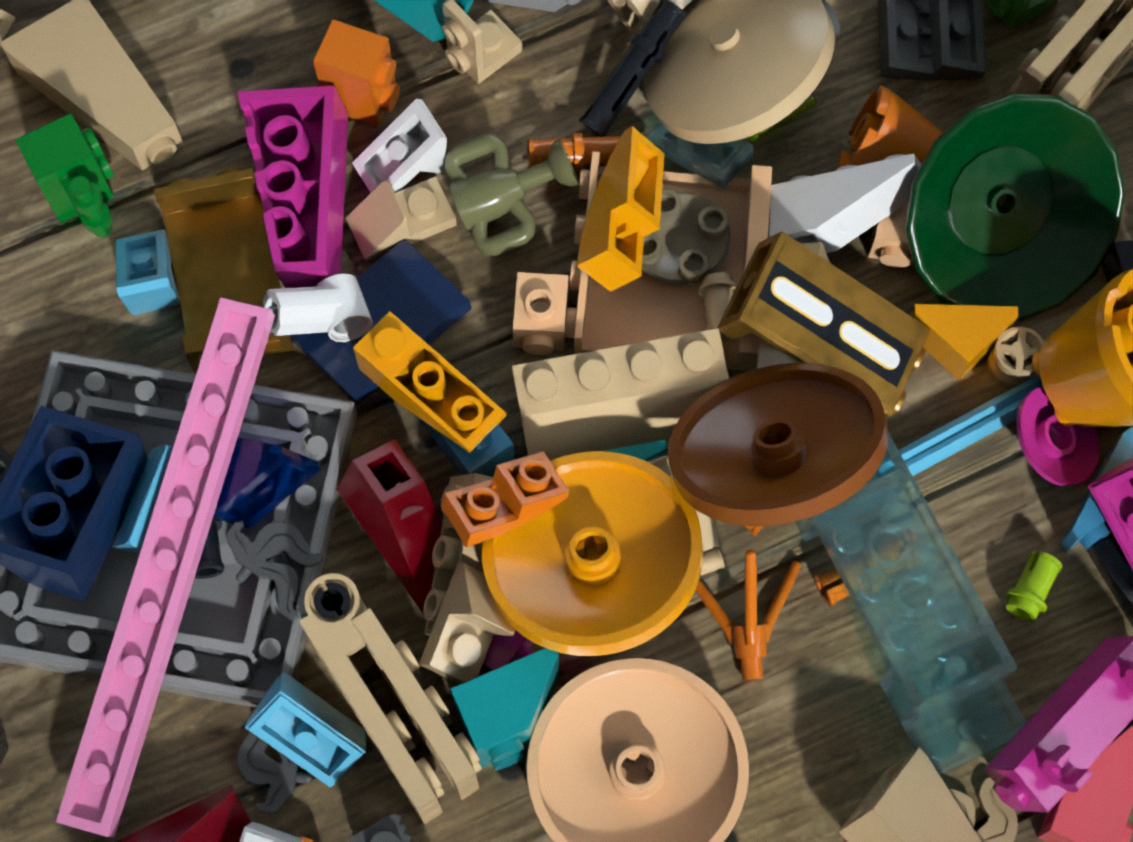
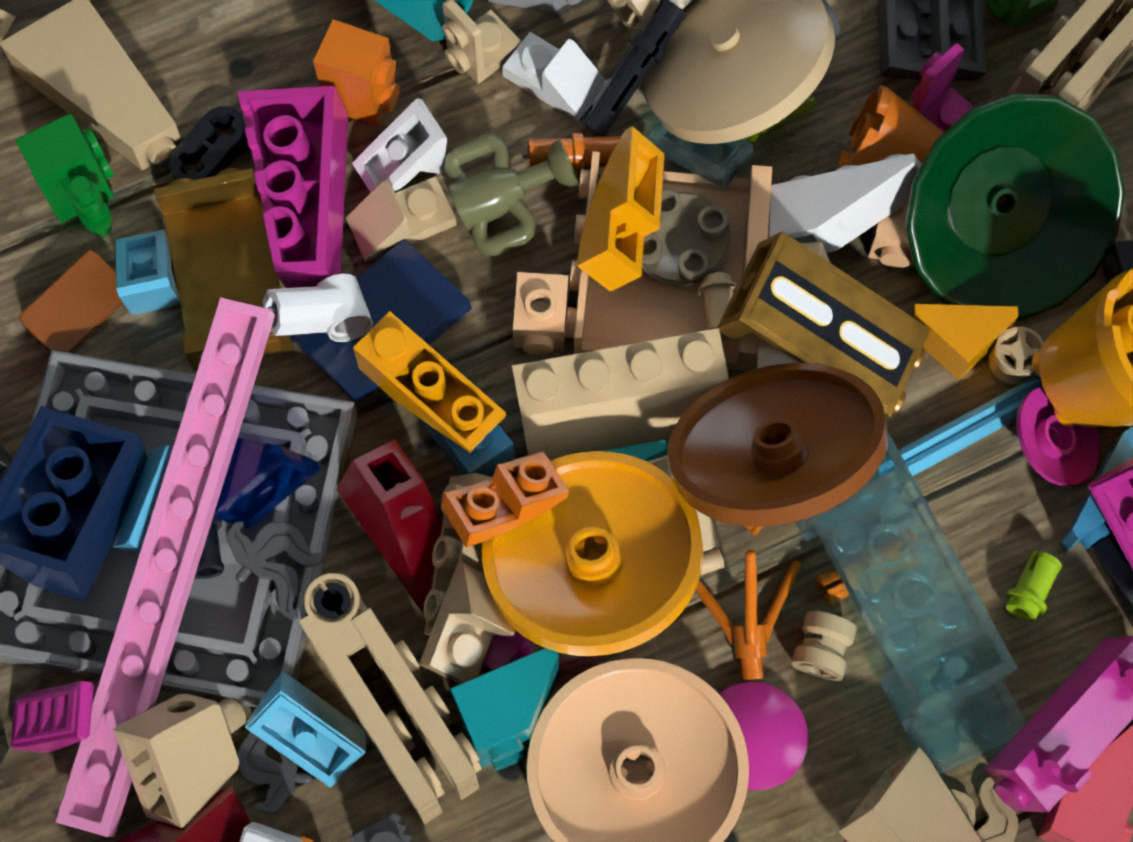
none -> dark pink slope [11,681,94,753]
none -> dark orange slope [18,249,123,353]
none -> tan torso [113,693,246,828]
none -> black beam [169,106,247,180]
none -> white slope [502,32,606,125]
none -> dark pink dish [719,682,808,791]
none -> tan wheel [791,611,857,681]
none -> dark pink bracket [911,43,975,132]

